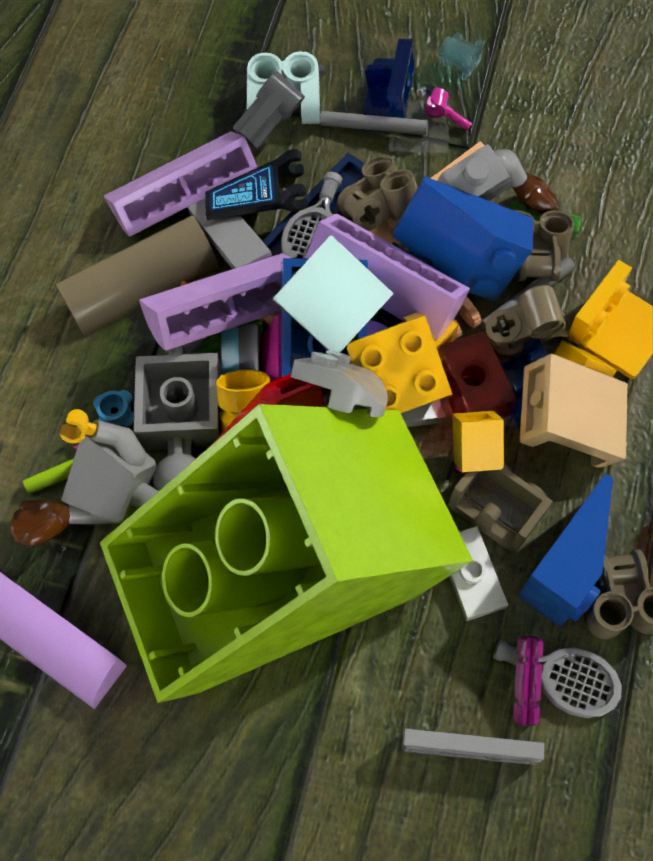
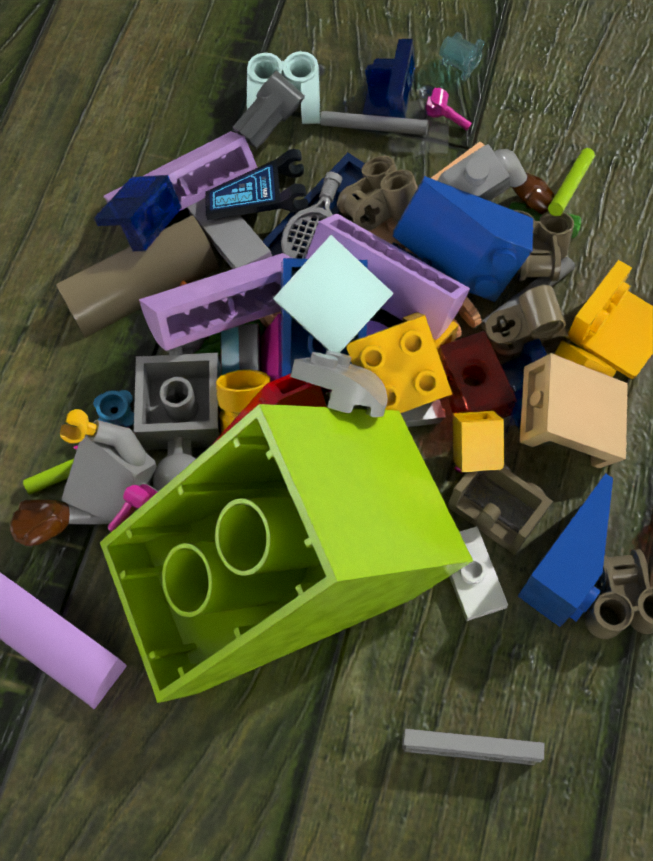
light grey piece [493,639,622,718] -> none
magenta axle [513,635,543,726] -> none
none -> clear blue panel [94,175,182,252]
none -> dark pink hand [108,484,157,532]
none -> lime bar [548,148,595,216]

